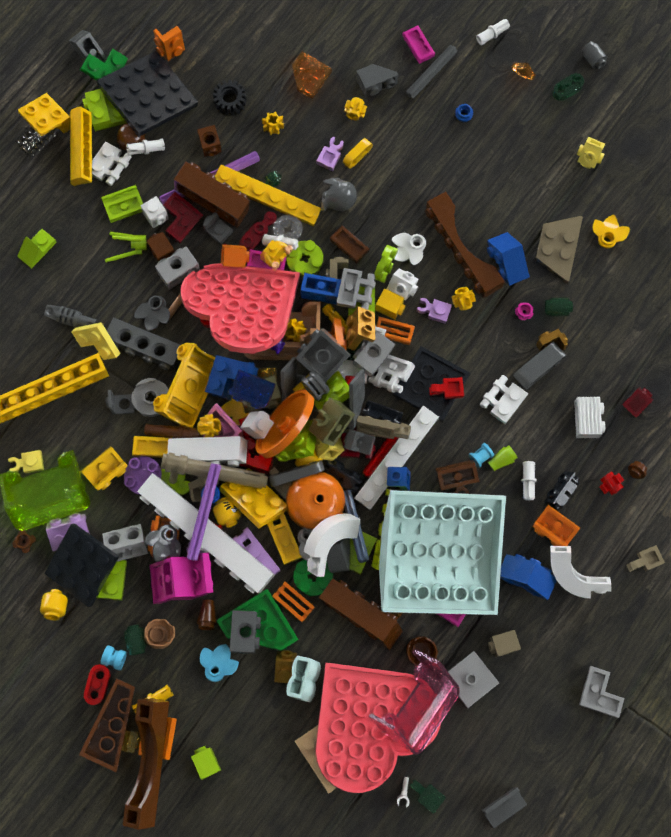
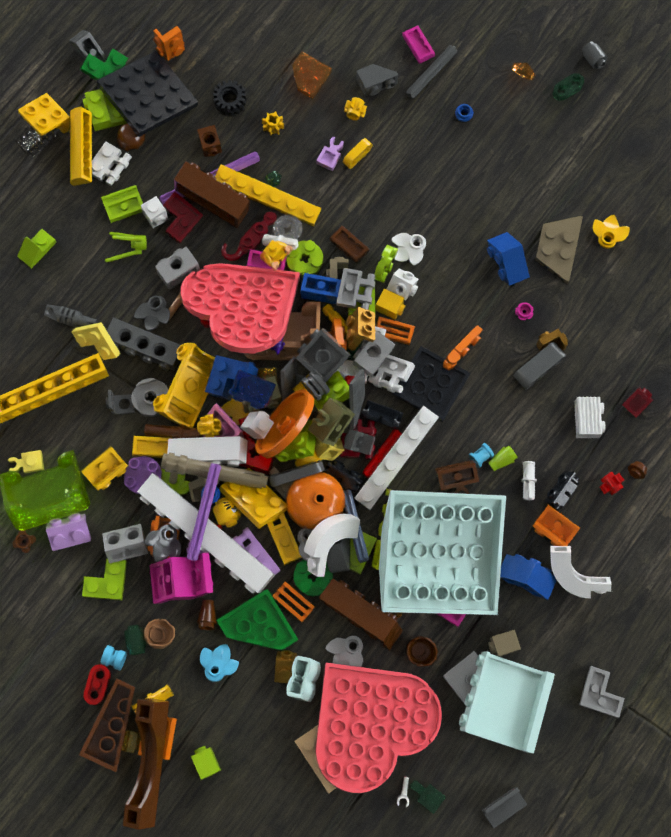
yellow head [40,589,68,621] -> none
black plate [44,524,119,607] -> none
white pin [126,139,165,156] -> none
reddish brown brick [147,232,175,262] -> none
dark grey bracket [203,212,233,245] -> none
orange brick [221,244,249,267] -> none
dark grey brick [230,610,261,654] -> none
yellow gear [285,318,307,342] -> none
dark grey hair [321,177,357,212] -> none
dark tan hinge [357,415,411,440] -> none
clear pink windscreen [369,649,460,755] -> none
blue bracket [387,467,411,491] -> none
lavender plate [417,298,452,324] -> none
reddish brown arch [425,191,505,298] -> none
red plate [429,377,464,399] -> none
yellow gear [451,287,476,310] -> none
white axle [476,19,510,46] -> none
white plate [480,375,528,424] -> none
clear green brick [545,297,573,317] -> none
light yellow brick [577,137,605,168] -> none
dark tan plate [626,545,665,572] -> none
none -> light grey plate [326,636,363,667]
none -> orange hinge [443,326,483,370]
none -> light aqua panel [459,651,555,754]

